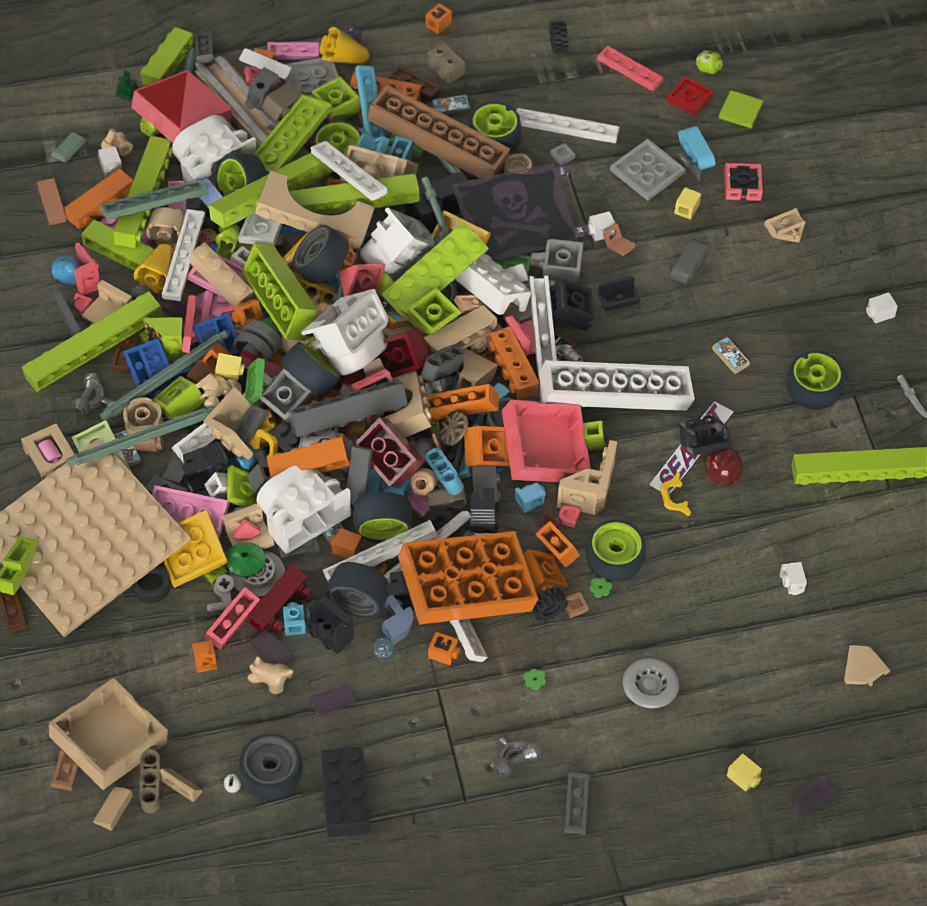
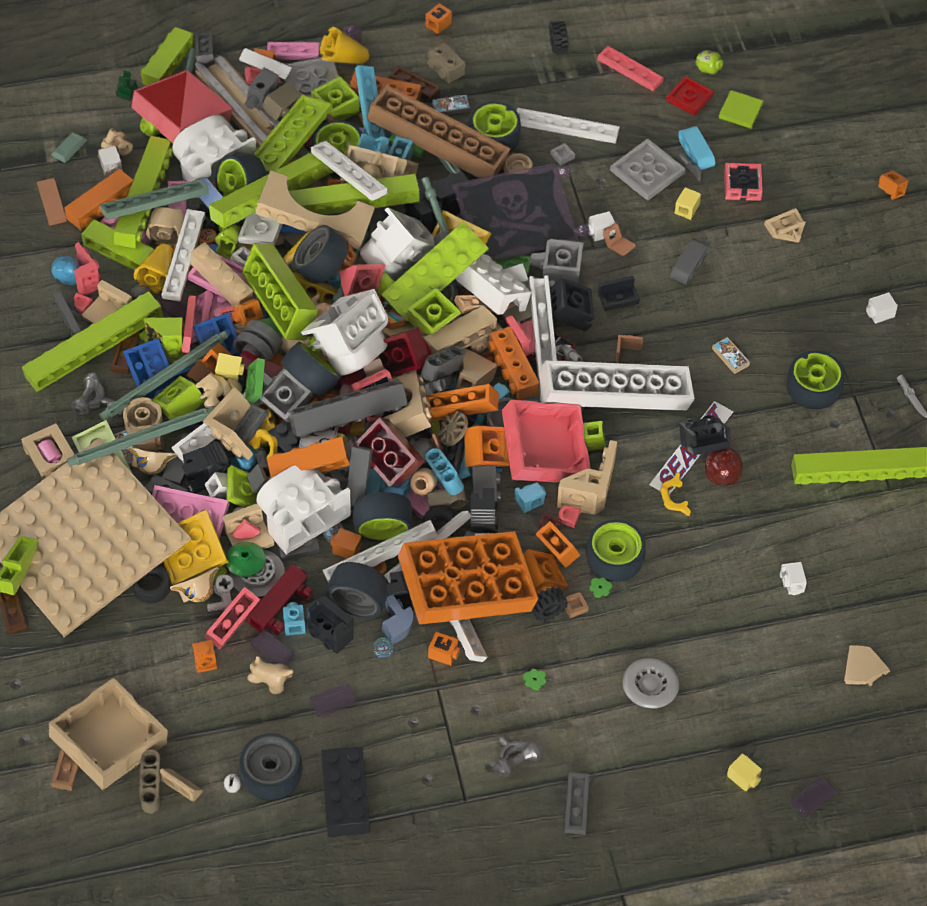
tan slope [93,787,133,831] -> none
none -> tan hat [127,447,178,475]
none -> tan hat [170,567,219,603]
none -> nougat bracket [616,335,643,362]
none -> orange brick [878,170,909,200]

